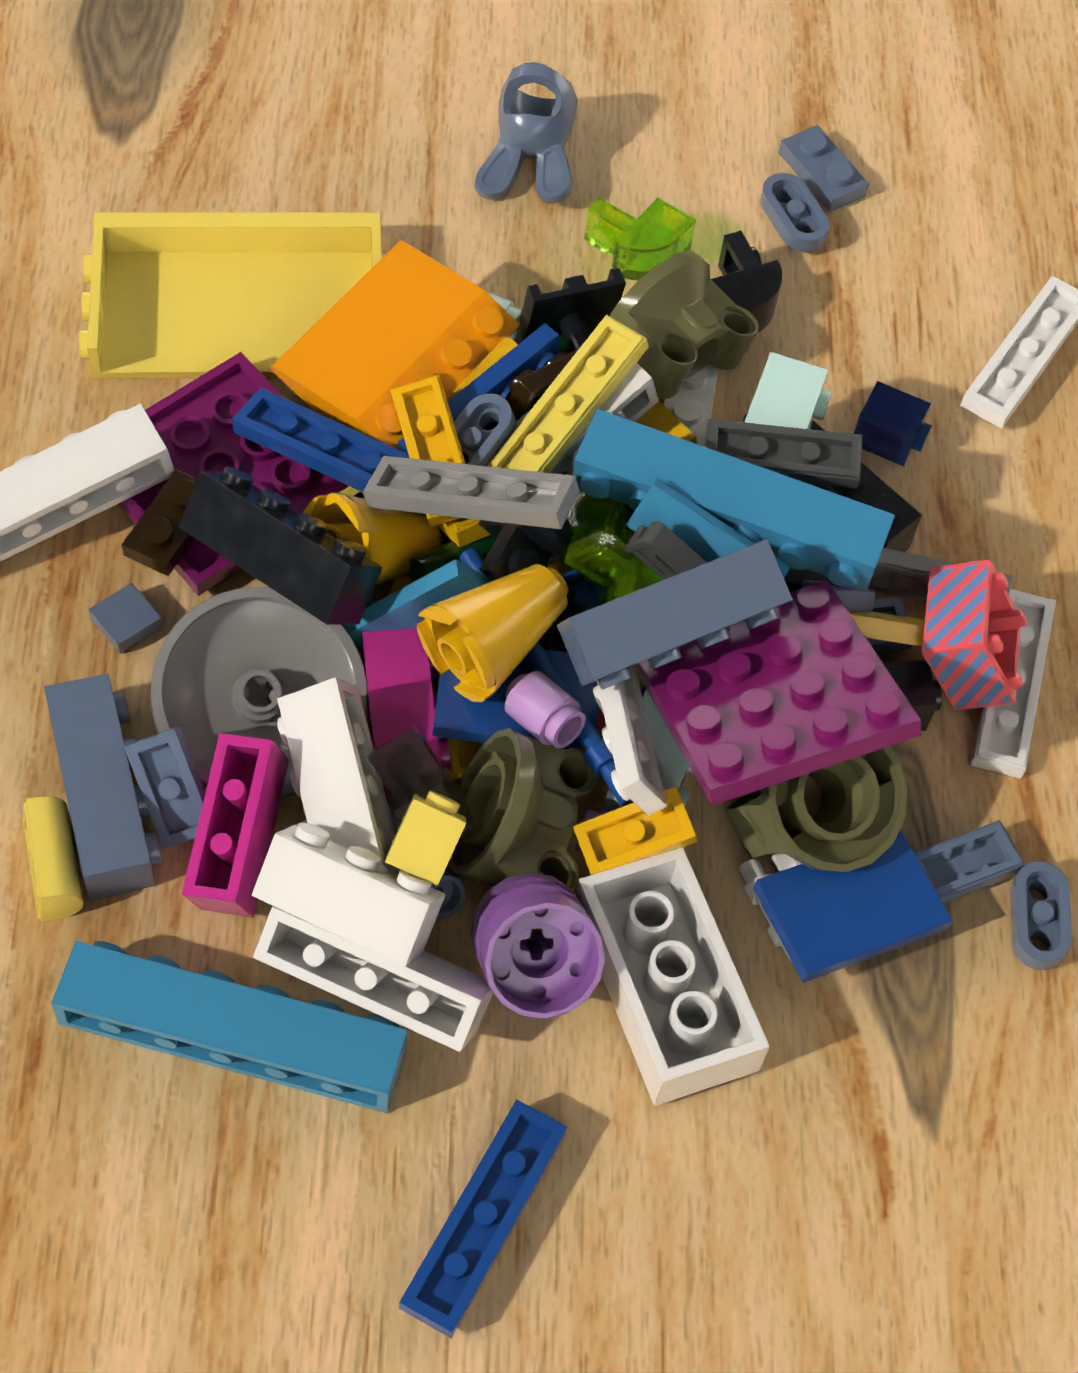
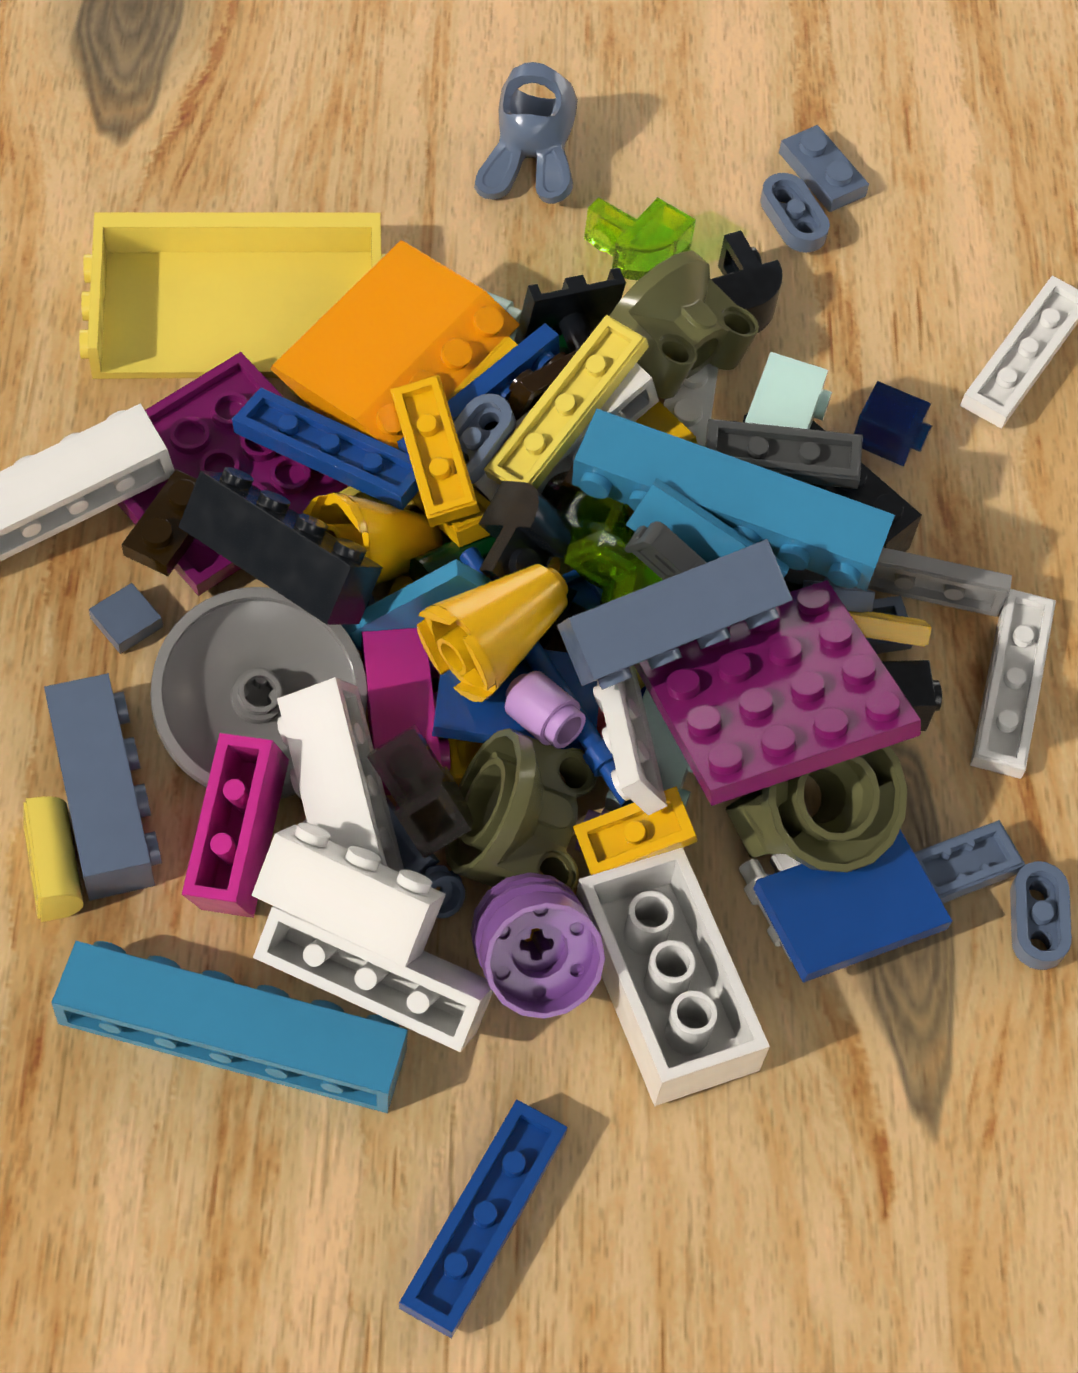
sand blue plate [124,725,206,849] -> none
light grey plate [363,456,580,529] -> none
light yellow brick [385,791,466,886] -> none
coral container [922,559,1027,710] -> none

